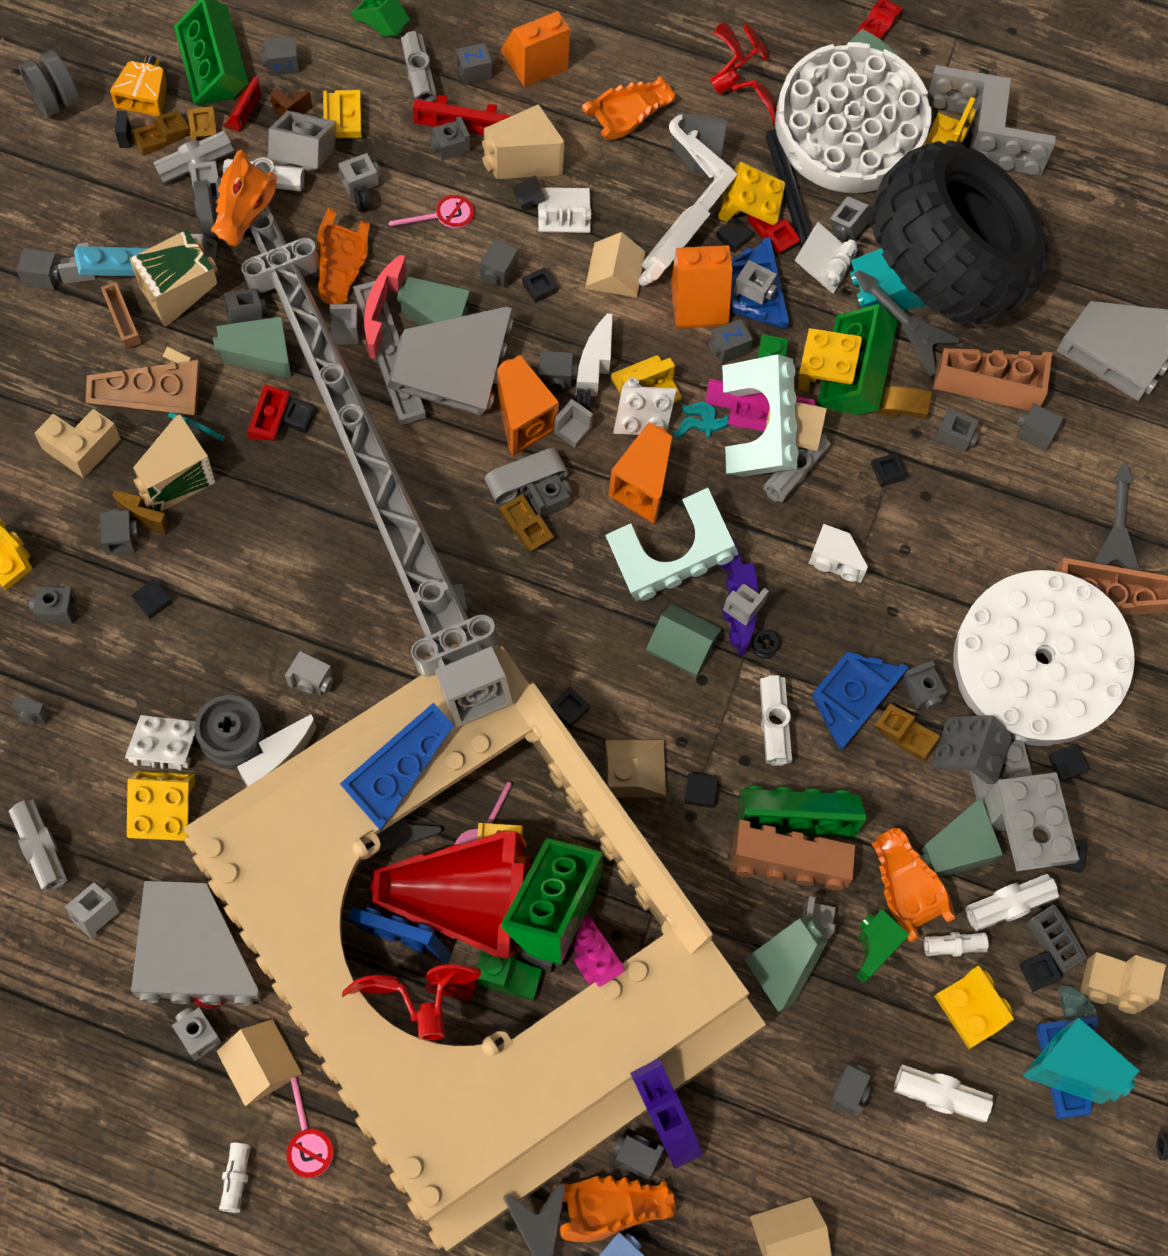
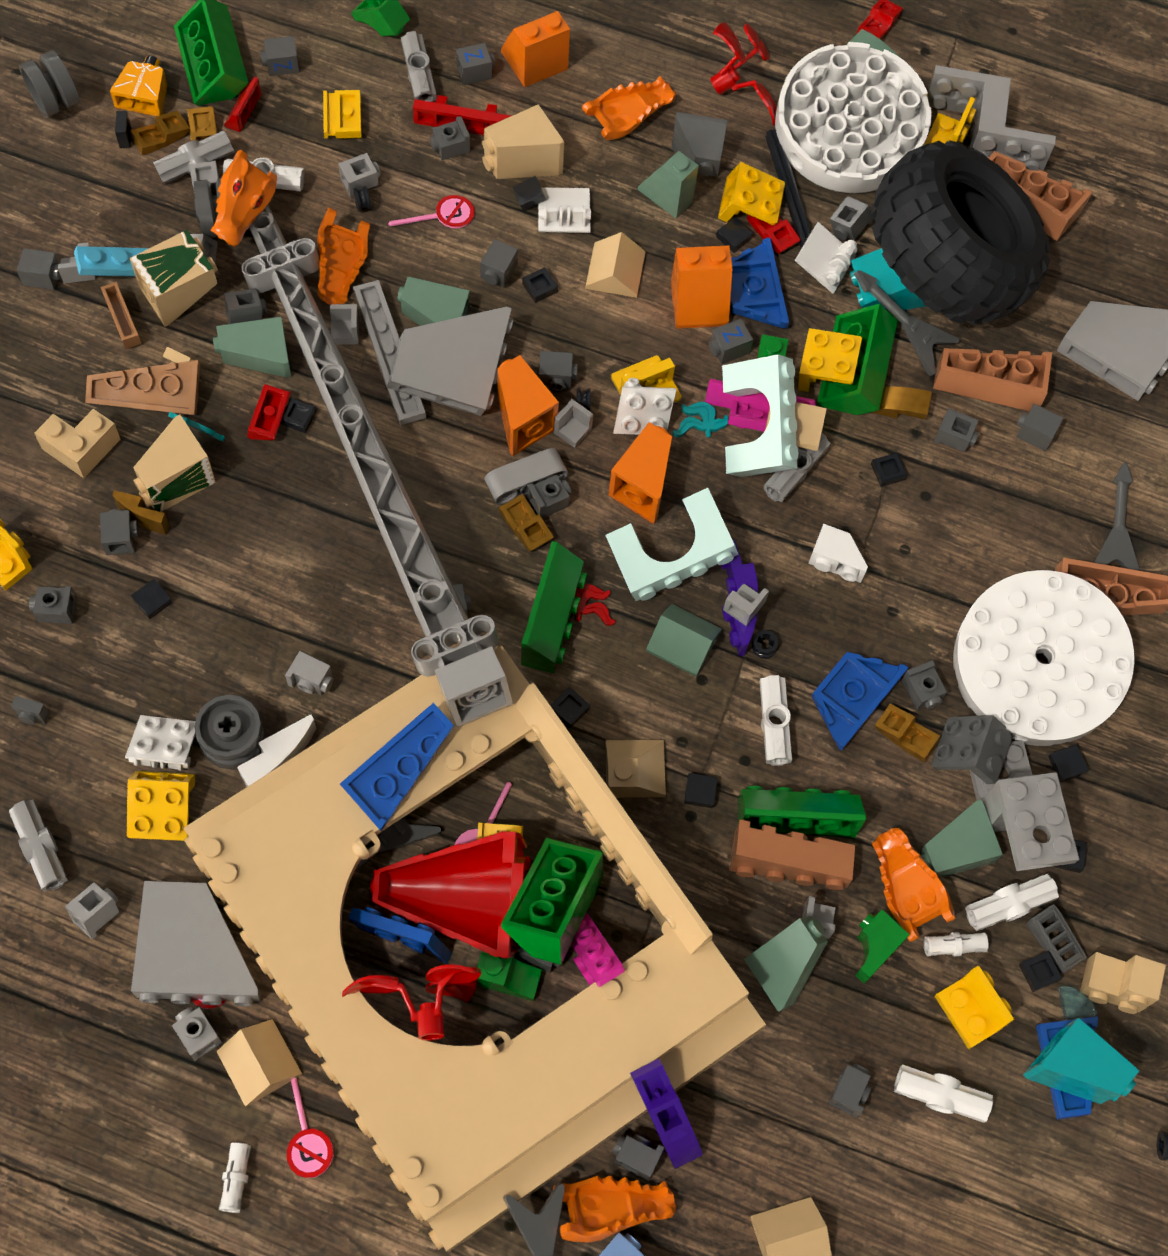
light grey brick [268,111,336,170] -> none
reddish brown panel [270,88,312,117] -> none
coral slope [364,255,407,359] -> none
white slope [576,314,612,396] -> none
white hinge [638,114,737,286] -> none
light grey brick [733,260,778,305] -> none
none -> green slope [521,541,587,673]
none -> red piece [575,584,616,626]
none -> sand green slope [637,151,699,218]
none -> nougat wedge [988,151,1093,241]

